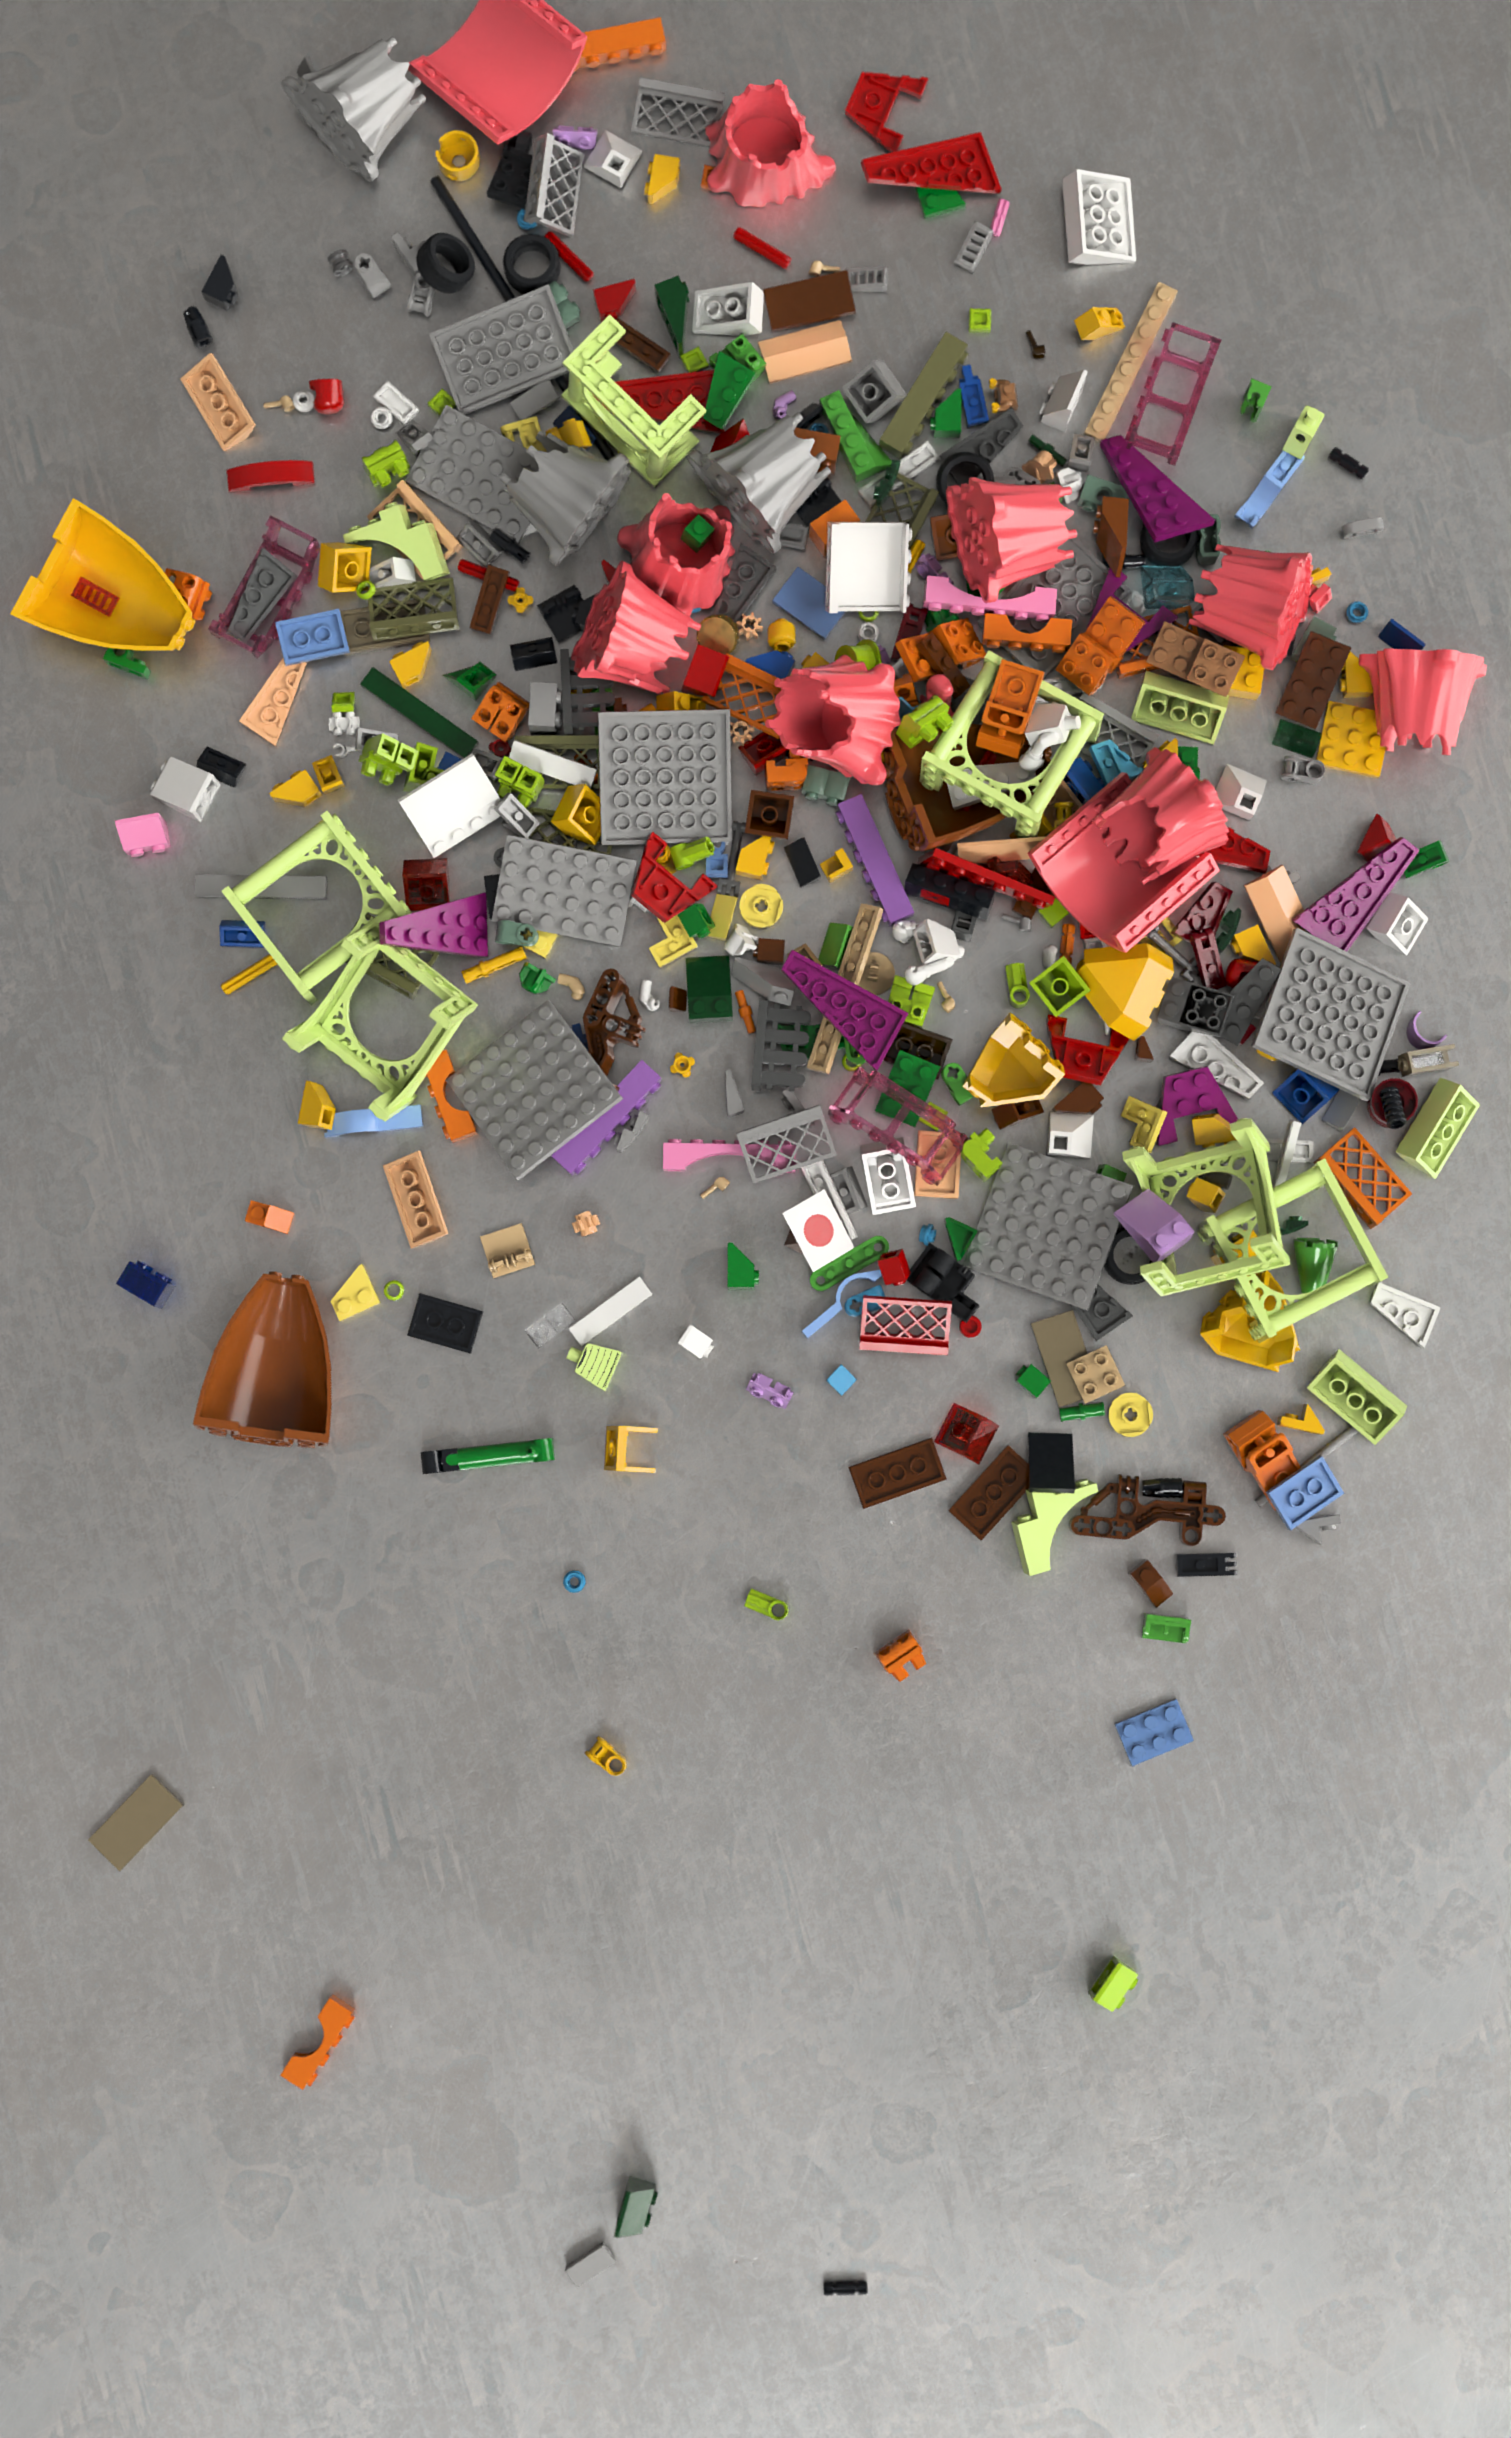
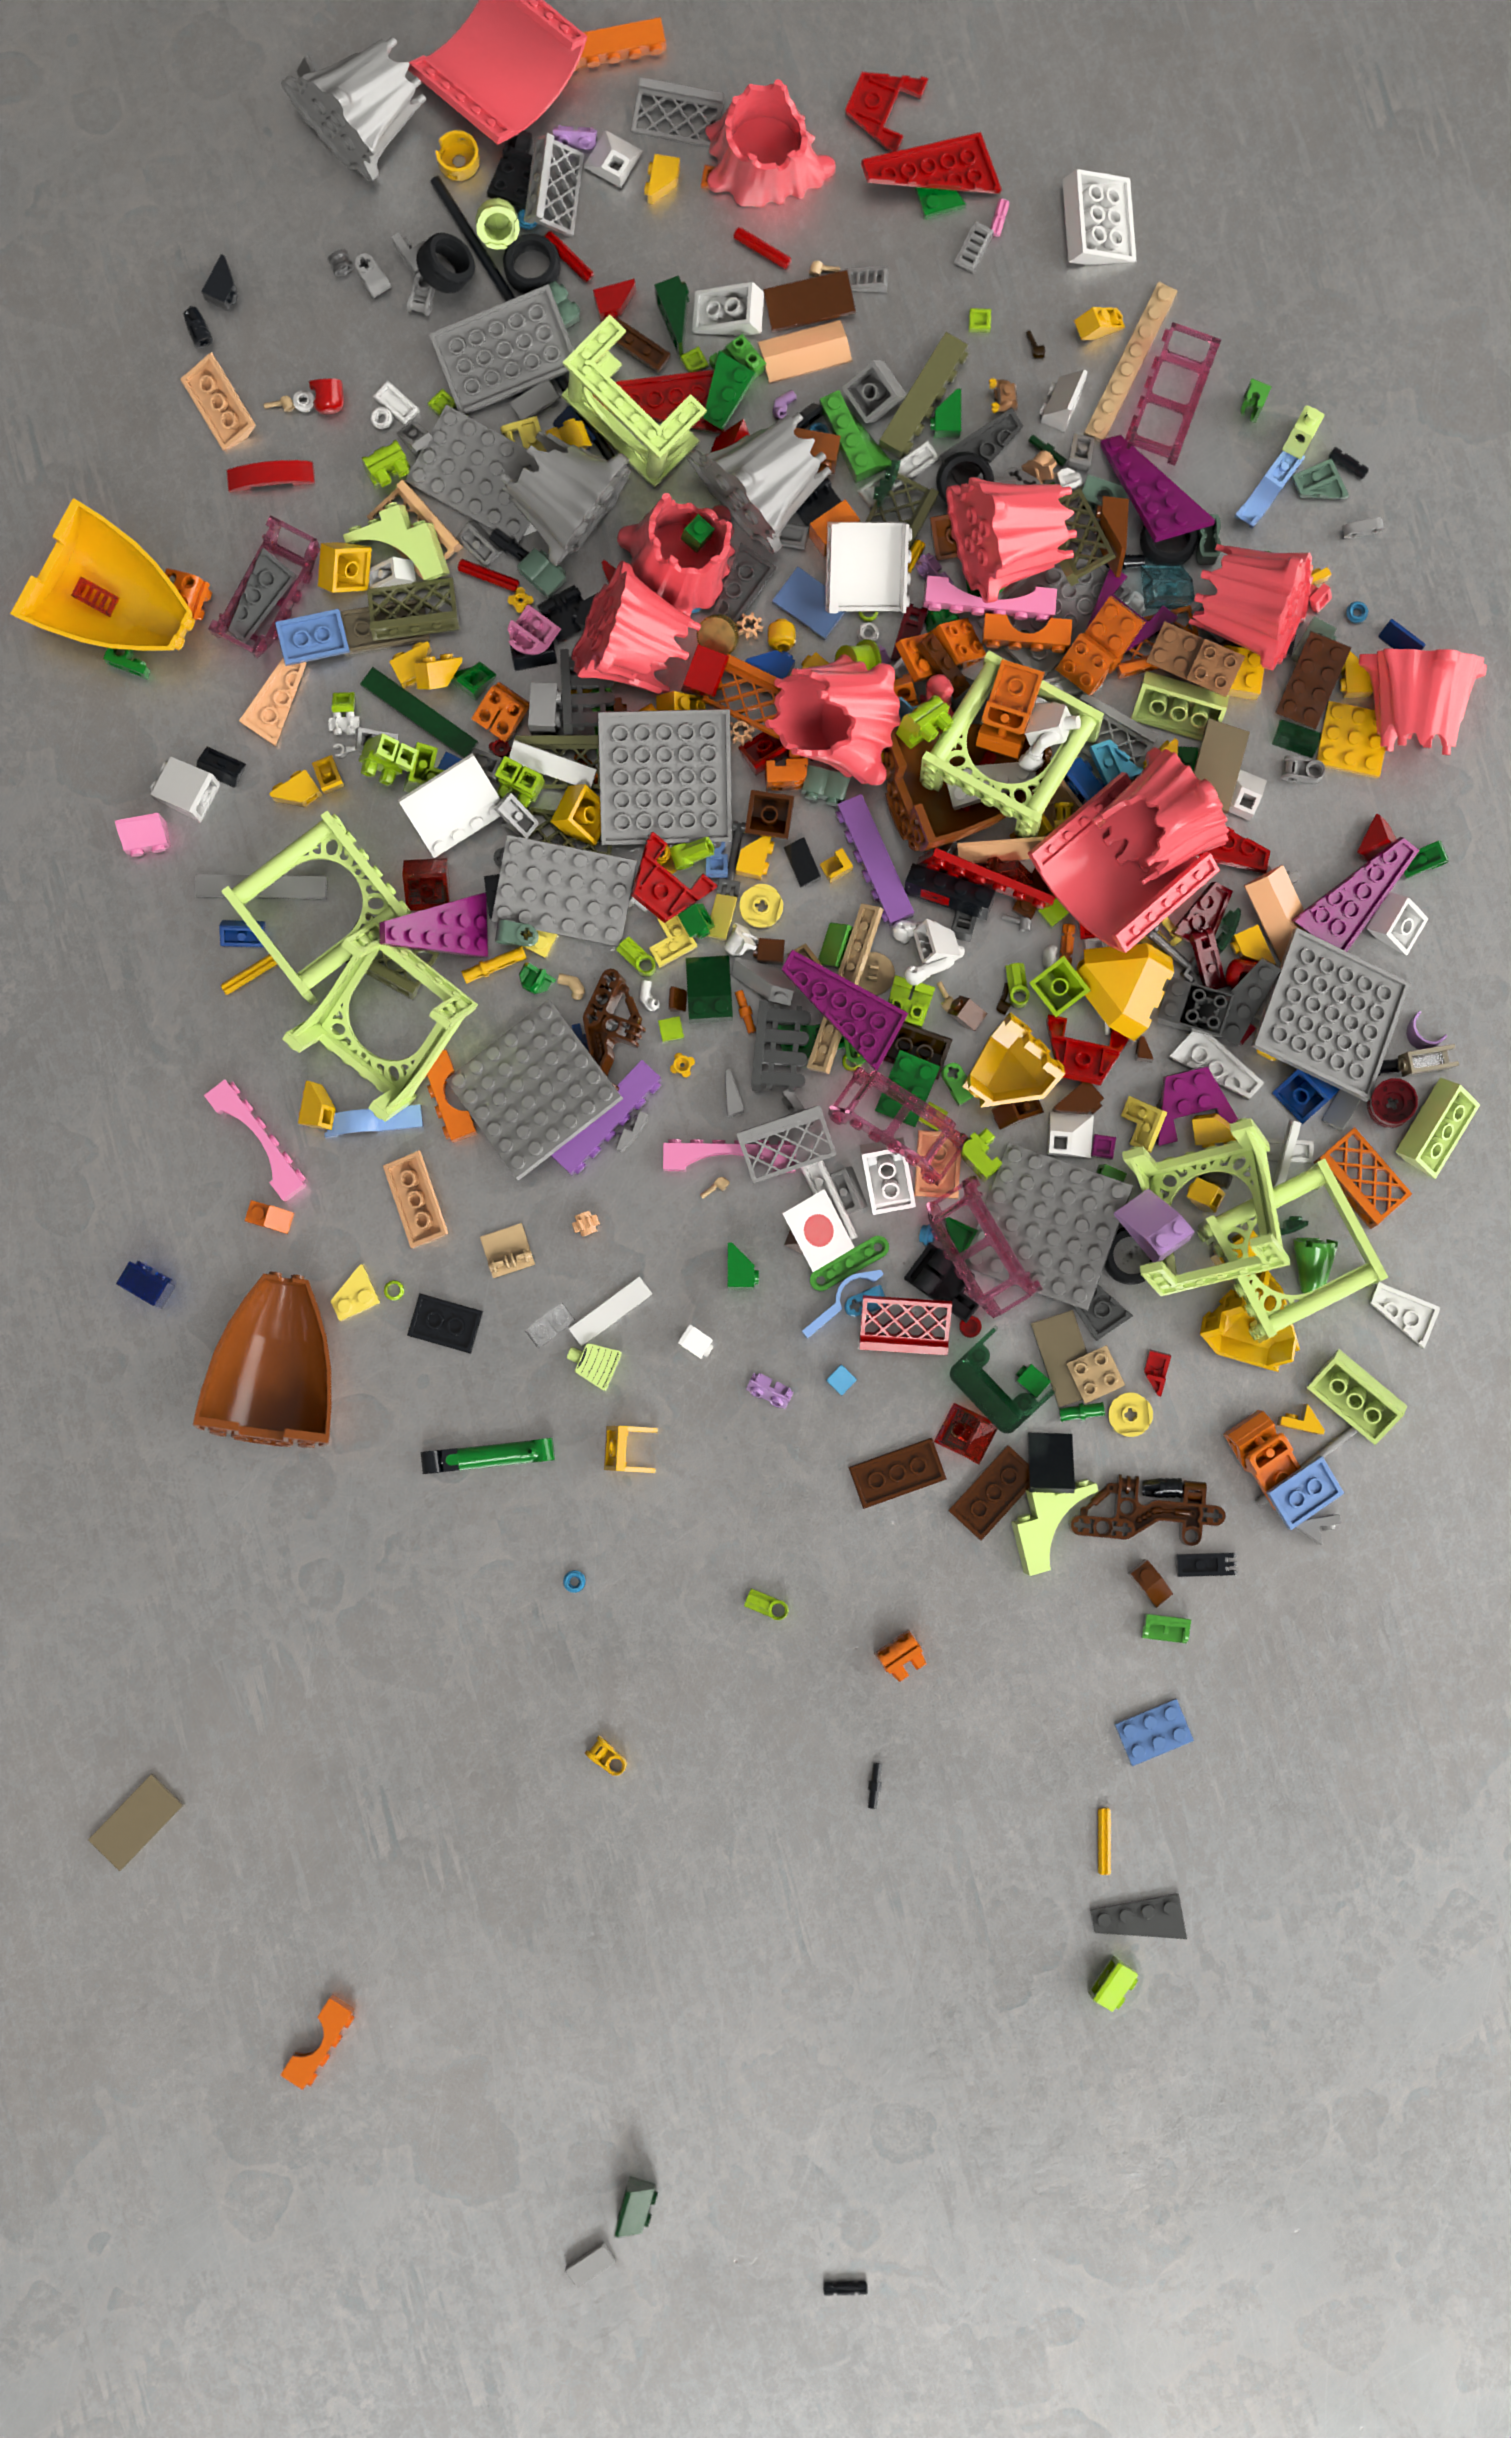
lime piece [356,580,375,600] -> none
reddish brown plate [469,565,510,635] -> none
red brick [877,1249,911,1286] -> none
blue hinge [959,364,989,427] -> none
black piece [1379,1087,1407,1129] -> none
none -> bright pink arch [204,1080,306,1202]
none -> yellow slope [414,653,462,690]
none -> yellowish green tile [475,198,520,250]
none -> bright pink slope [508,605,561,655]
none -> sand green brick [517,548,567,599]
none -> lime piece [616,936,656,977]
none -> lime tile [658,1016,684,1043]
none -> black bar [868,1763,882,1809]
none -> clear pink windscreen [926,1176,1043,1318]
none -> brick [947,995,988,1031]
none -> clear green windscreen [950,1325,1056,1434]
none -> dark brown hand [996,983,1011,1015]
none -> olive fence [1058,488,1116,587]
none -> dark grey wing [1090,1893,1187,1939]
none -> magenta tile [1091,1134,1116,1160]
none -> yellow axle [1098,1808,1111,1875]
none -> red slope [1144,1349,1171,1397]
none -> dark tan tile [1193,719,1250,814]
none -> sand green wing [1291,458,1349,499]

